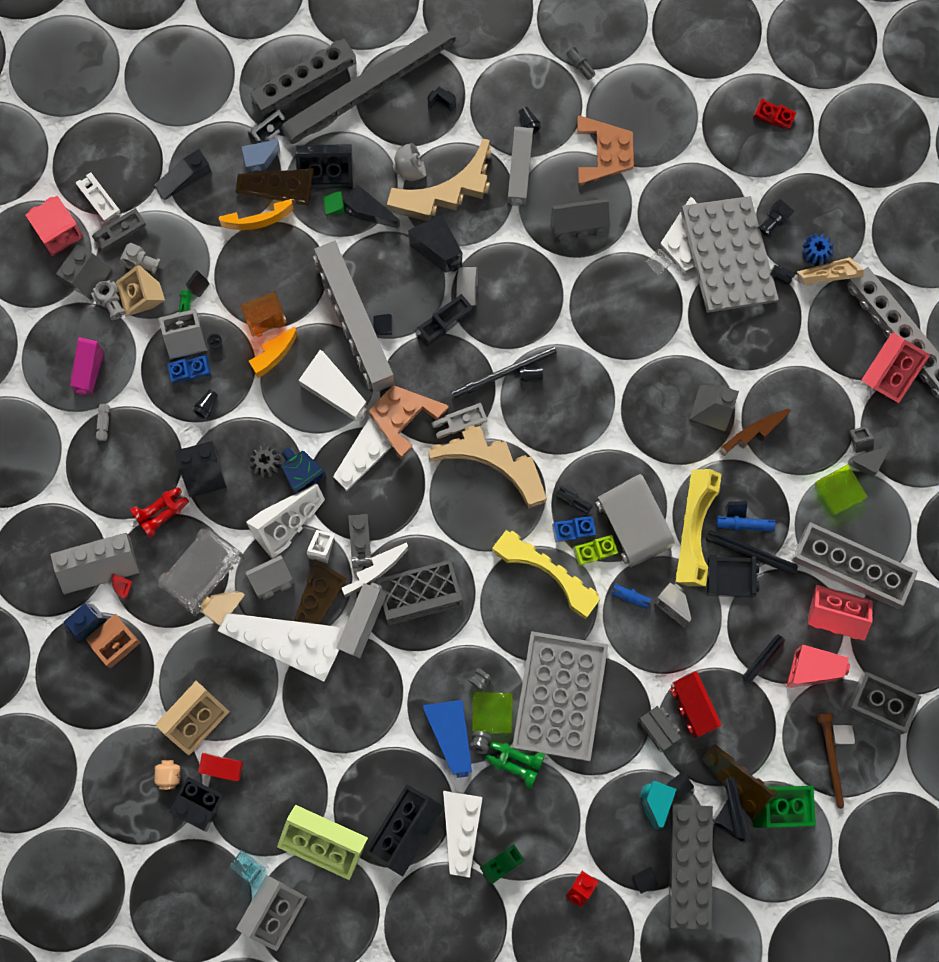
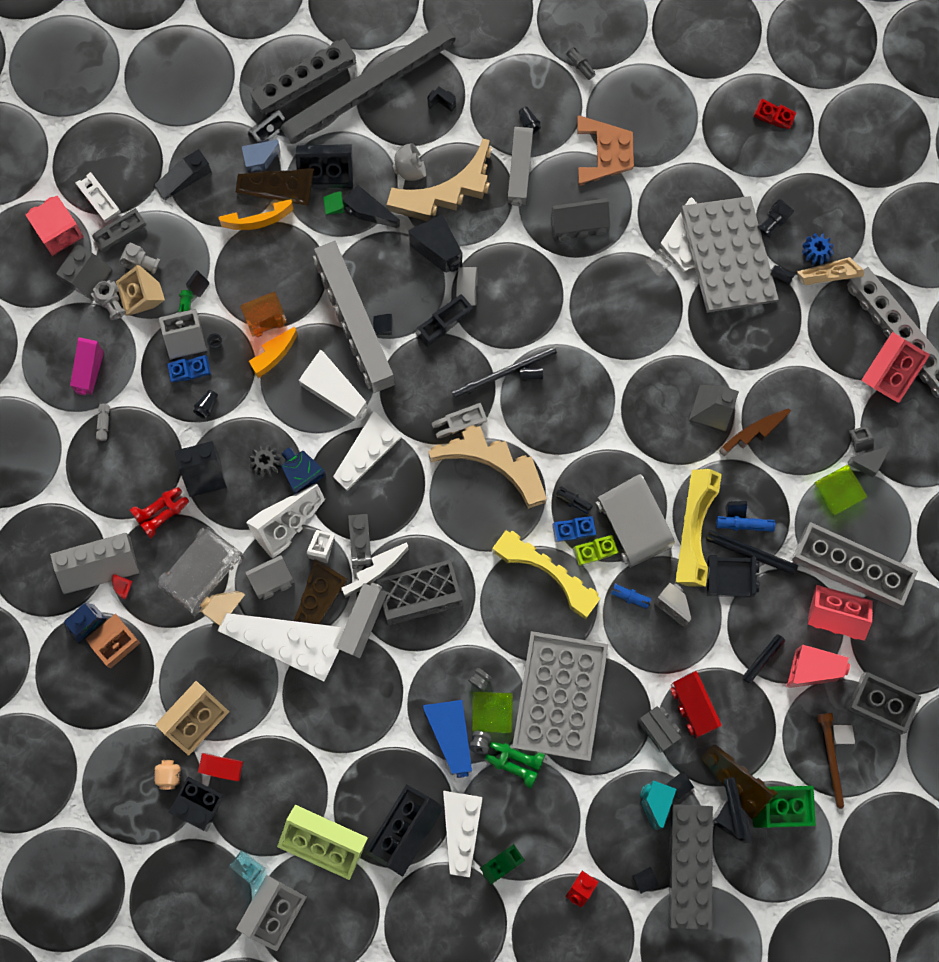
nougat wing [369,385,449,459] -> none

